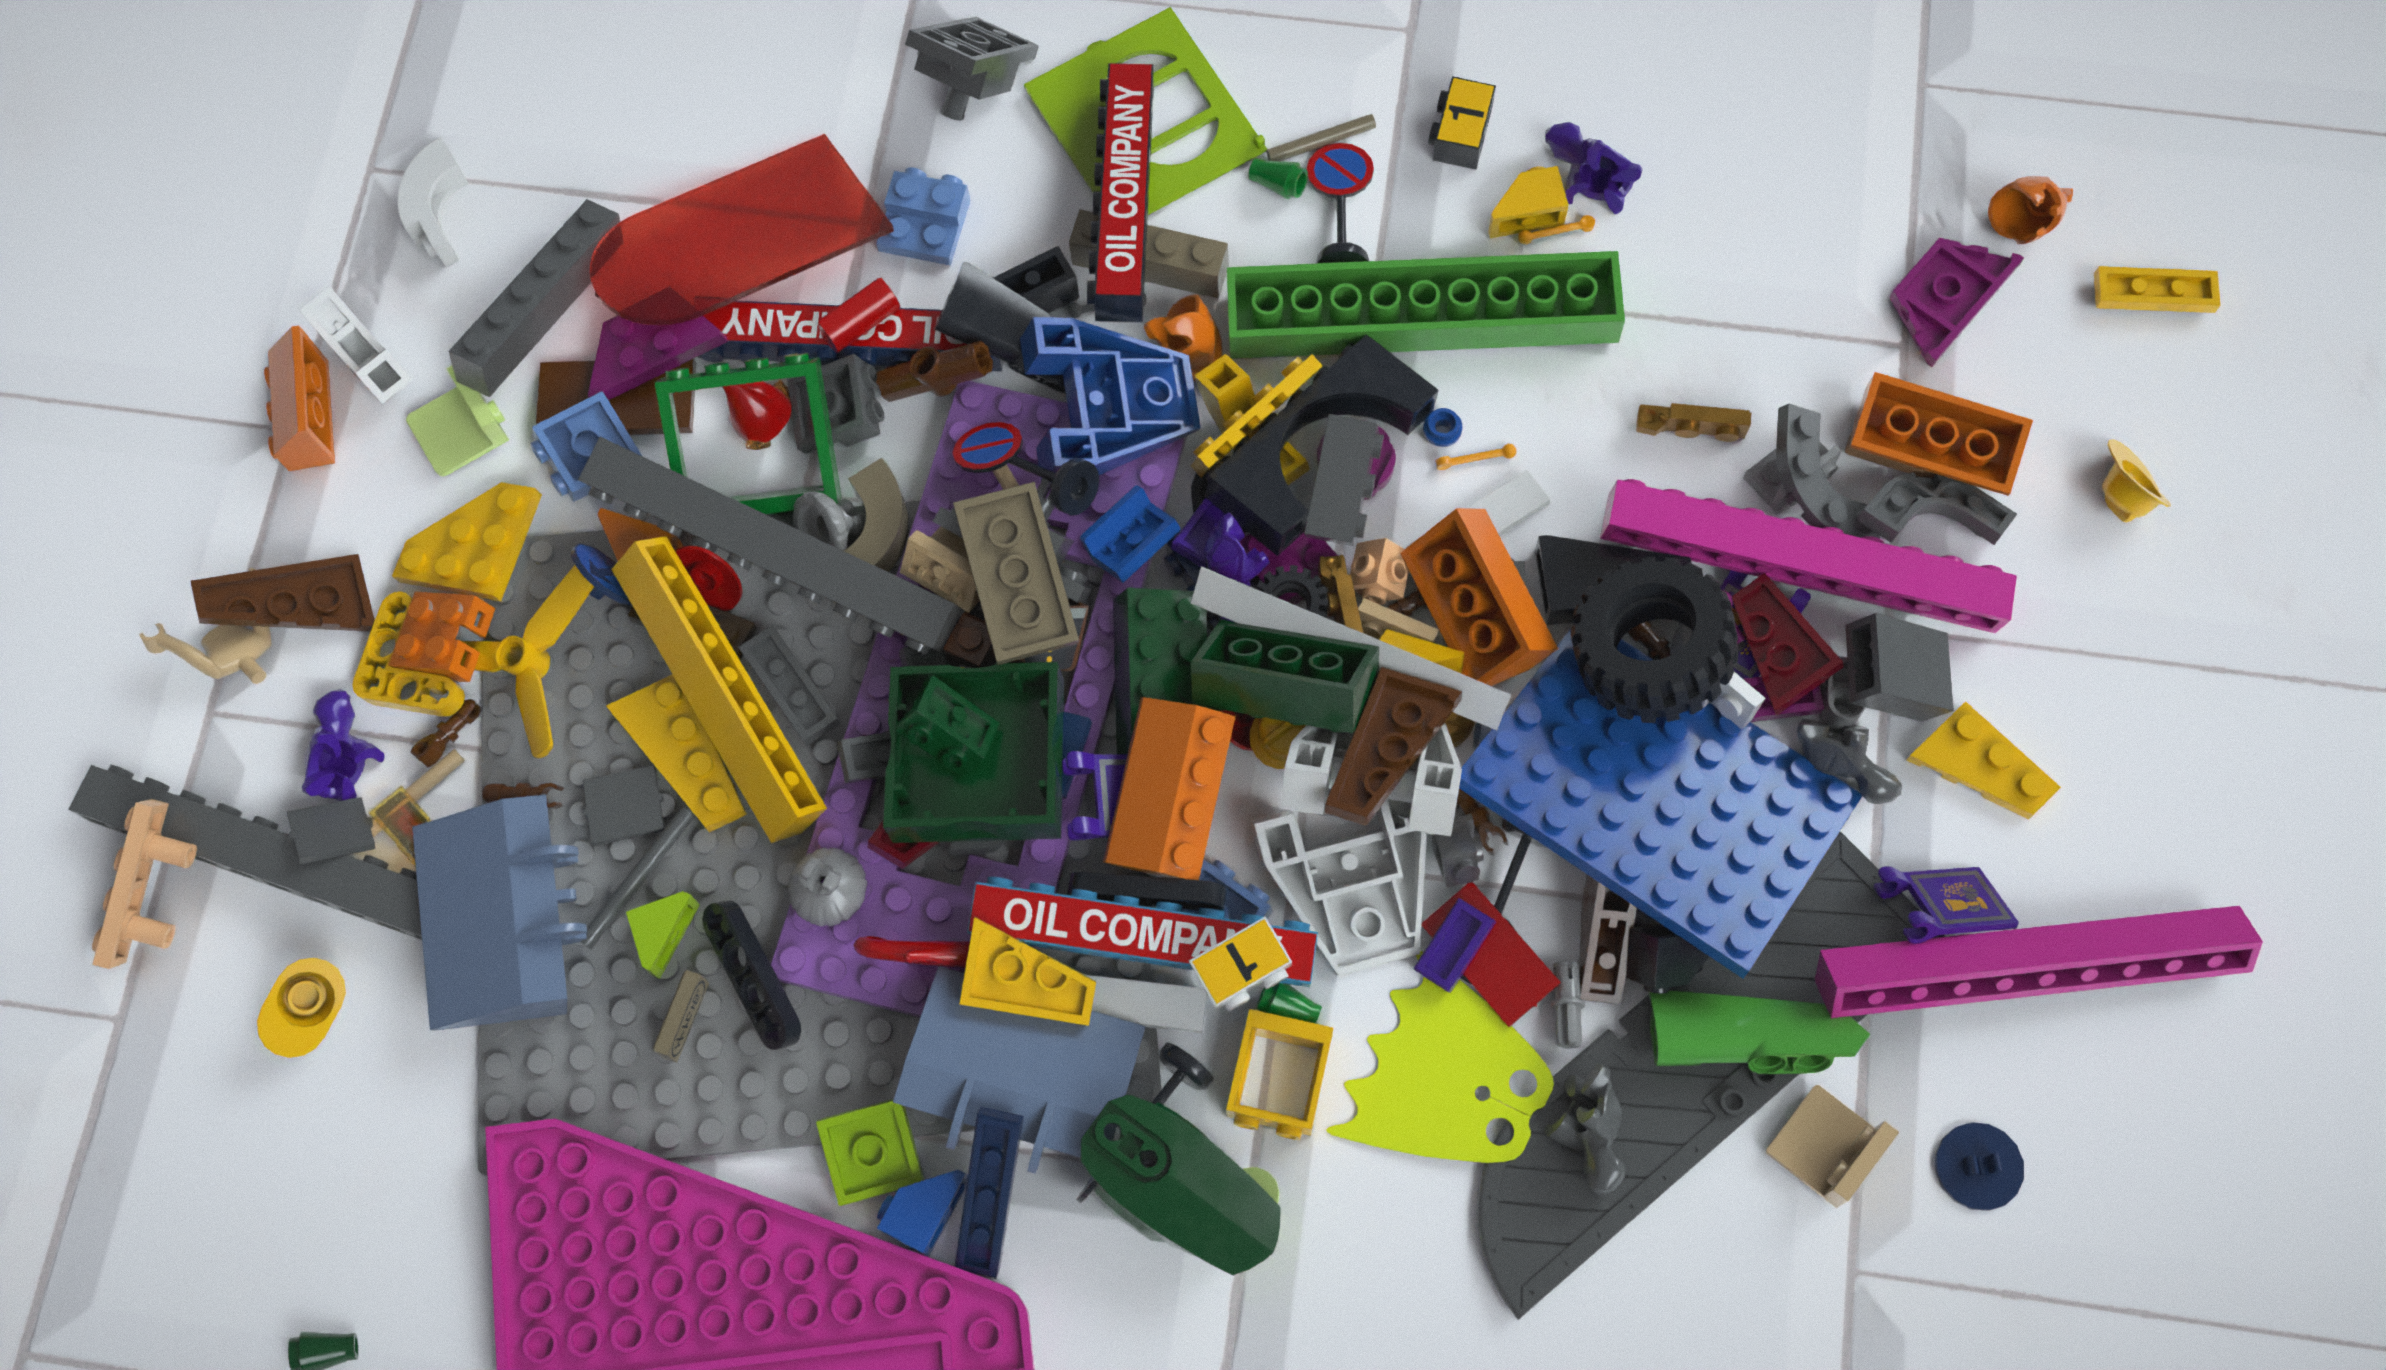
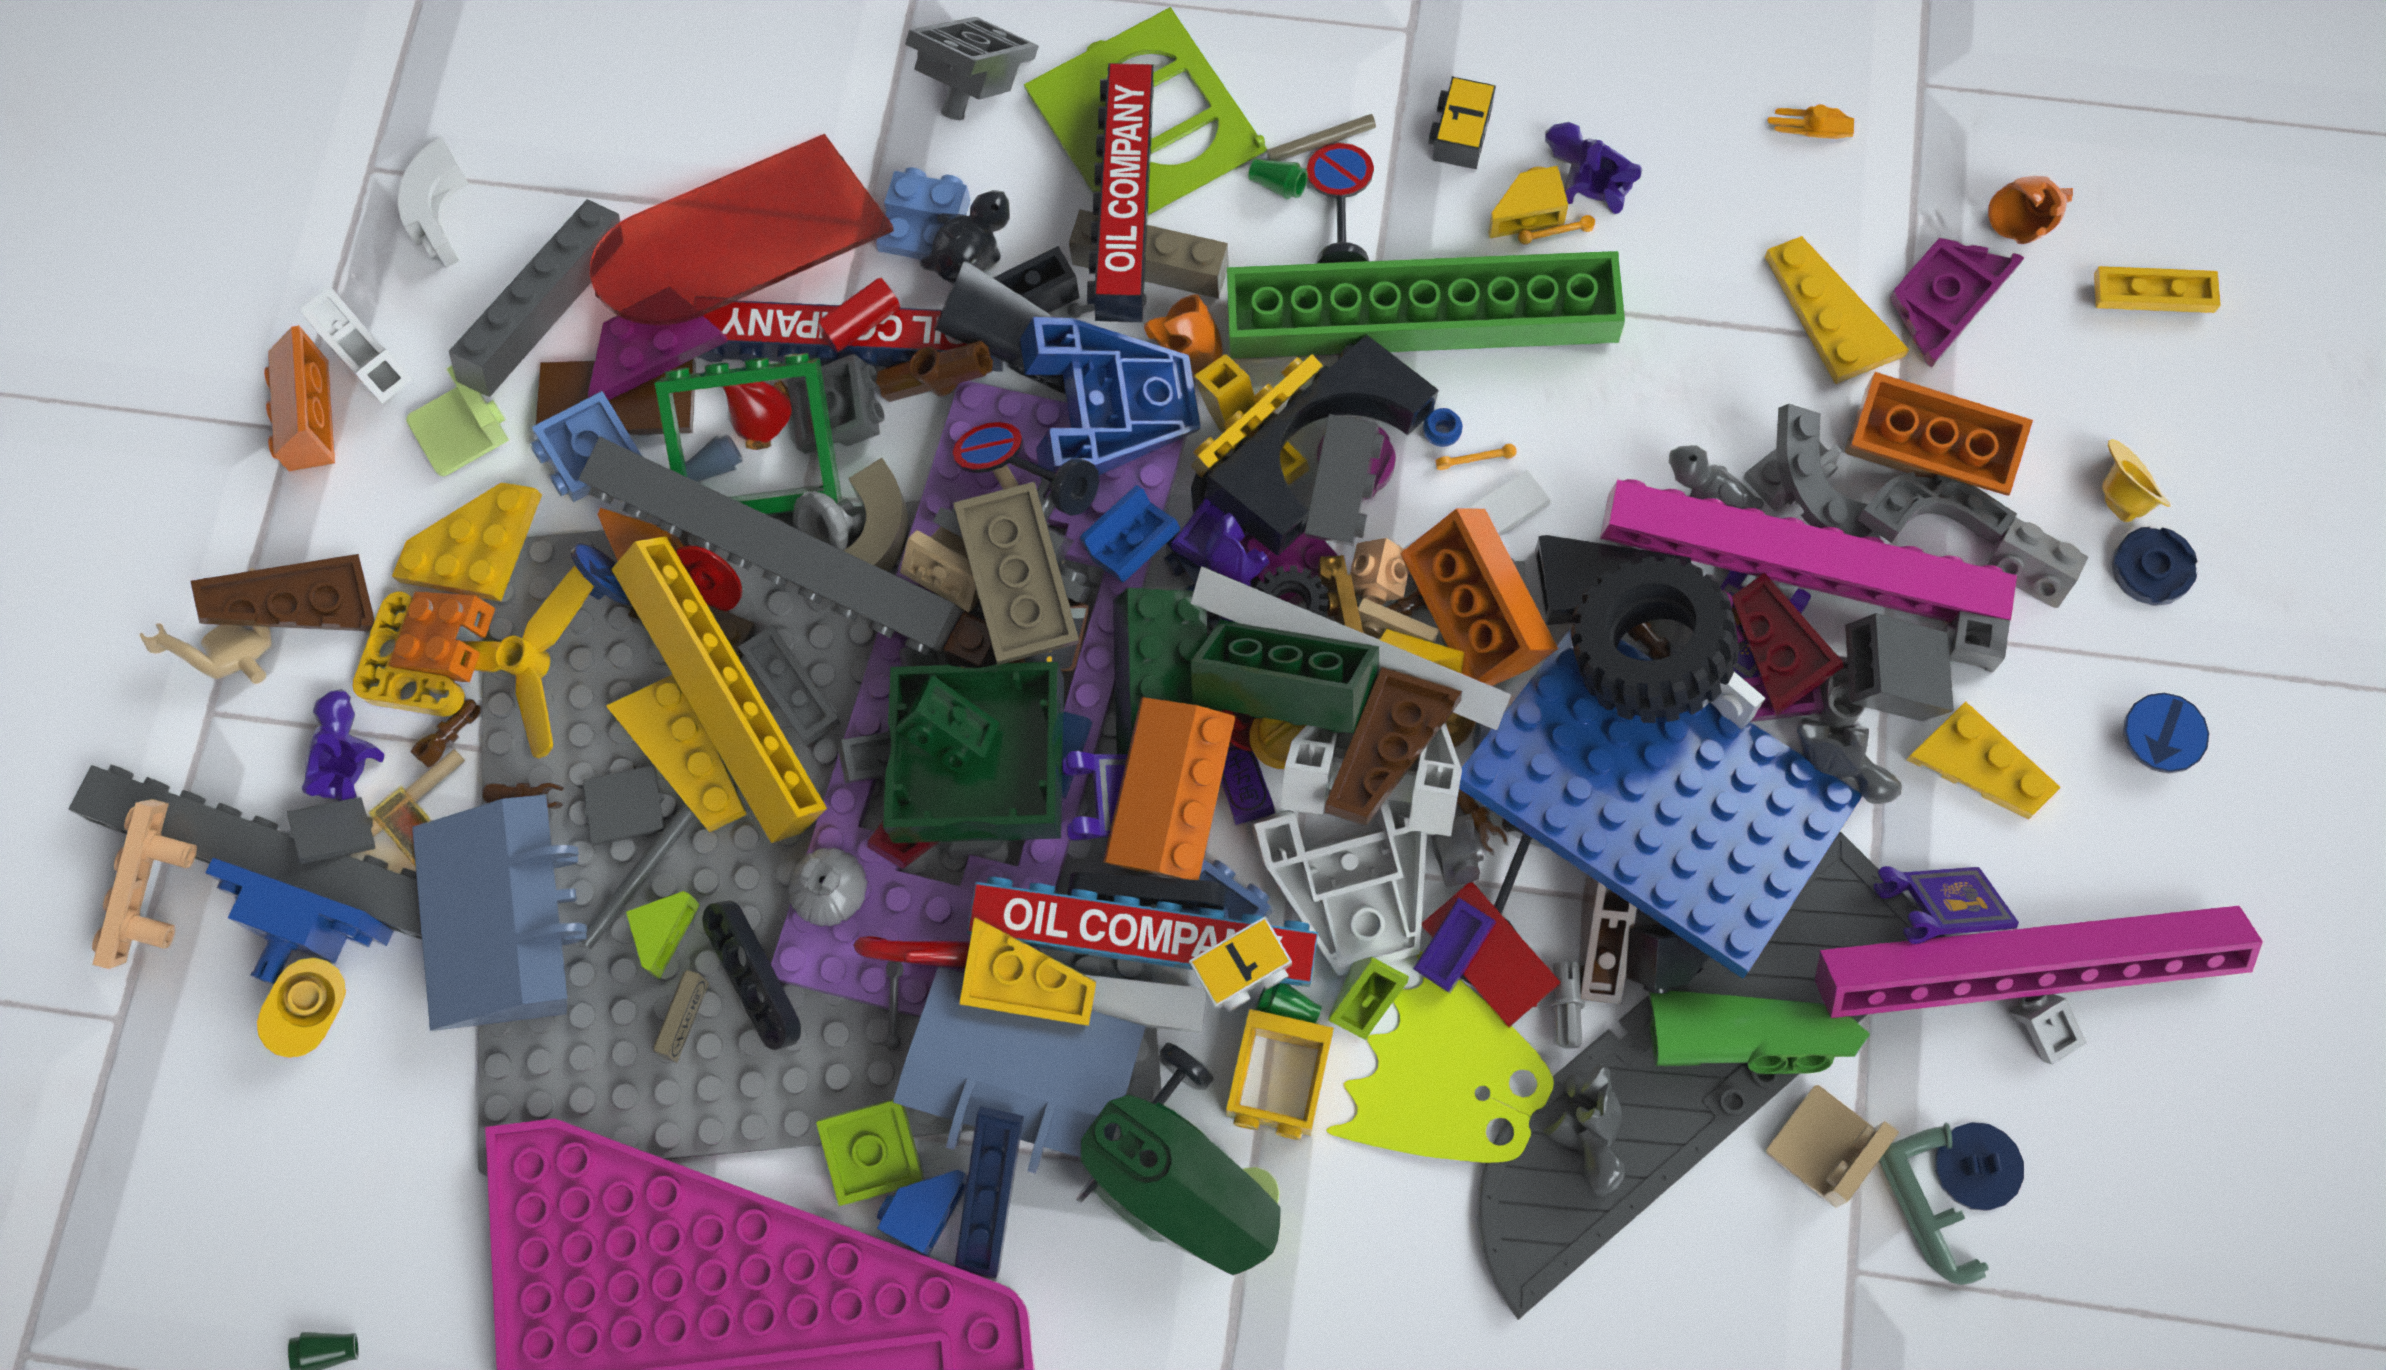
pearl gold hinge [1636,403,1752,442] -> none
none -> blue brick [205,858,394,985]
none -> sand blue cone [685,434,743,482]
none -> dark grey hinge [884,961,904,1050]
none -> black animal [919,190,1010,285]
none -> dark purple tile [1221,746,1275,826]
none -> lime slope [1328,956,1409,1040]
none -> dark grey animal [1668,445,1764,510]
none -> yellow wing [1764,236,1909,384]
none -> light orange piece [1767,104,1855,139]
none -> sand green piece [1879,1122,1989,1285]
none -> flat silver brick [1943,611,2010,672]
none -> light grey bracket [1987,517,2089,608]
none -> light grey bracket [2009,994,2087,1065]
none -> dark blue tile [2111,526,2198,606]
none -> blue piece [2123,692,2210,774]

